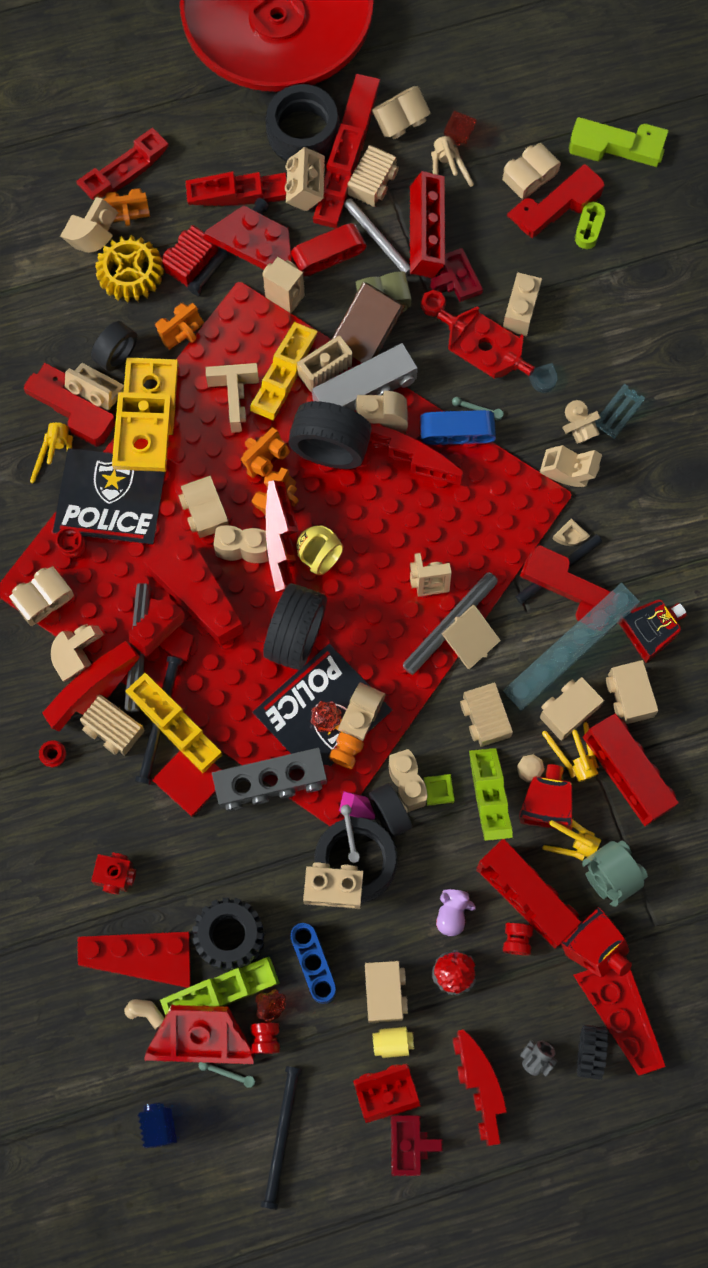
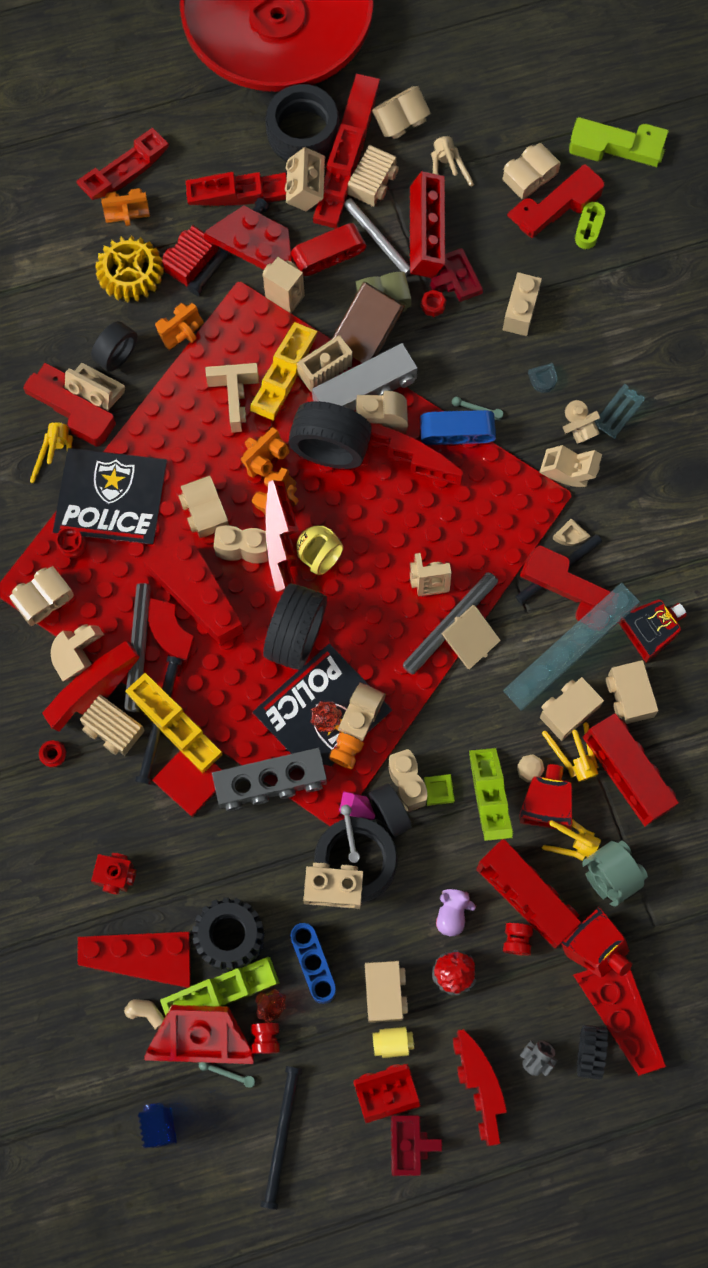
tan brick [60,197,118,253] -> none
yellow bracket [112,358,178,472] -> none
red brick [129,596,185,657] -> none
red plate [437,306,535,379] -> none
clear red tile [444,111,477,146] -> none
tan brick [460,682,513,747] -> none

